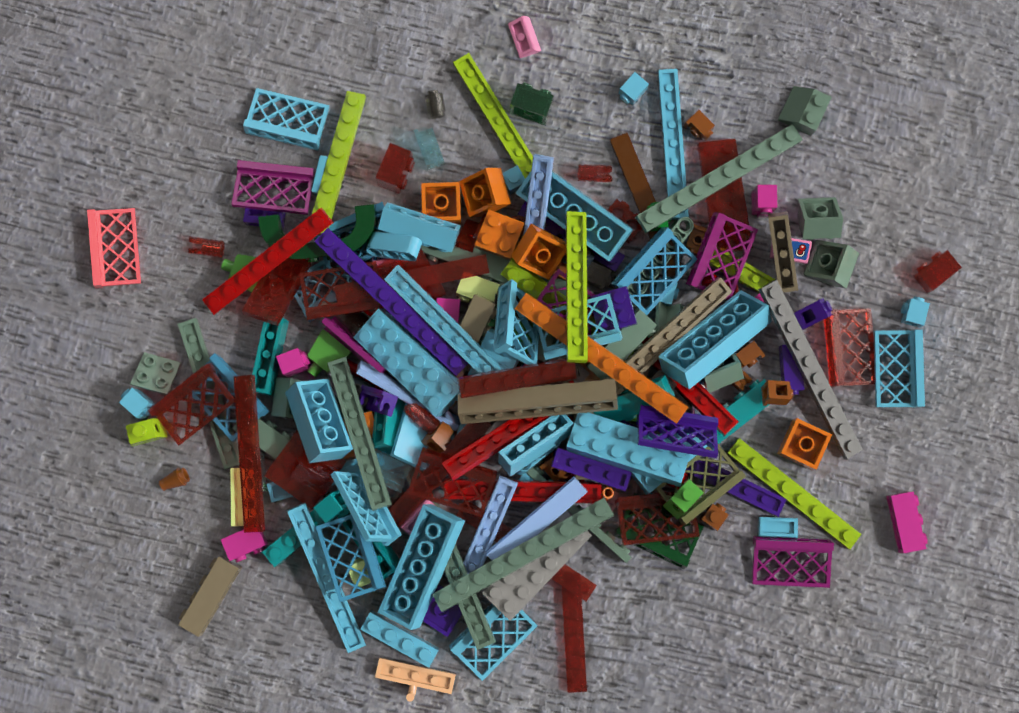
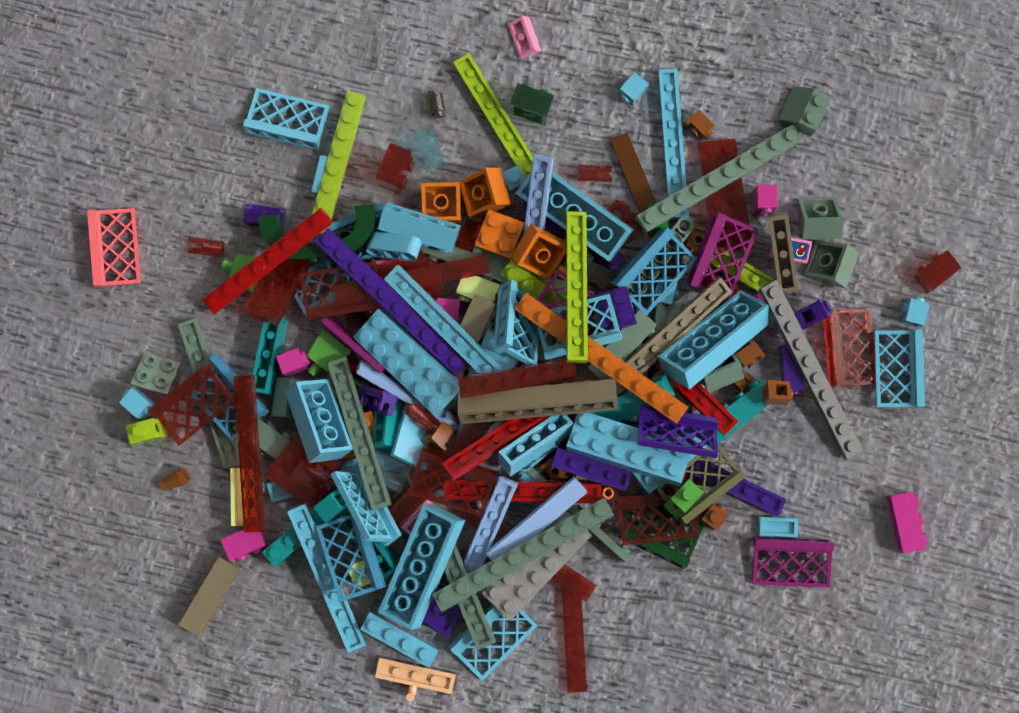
magenta fence [231,160,315,215] -> none
lime plate [727,438,862,550] -> none
orange brick [777,418,832,470] -> none

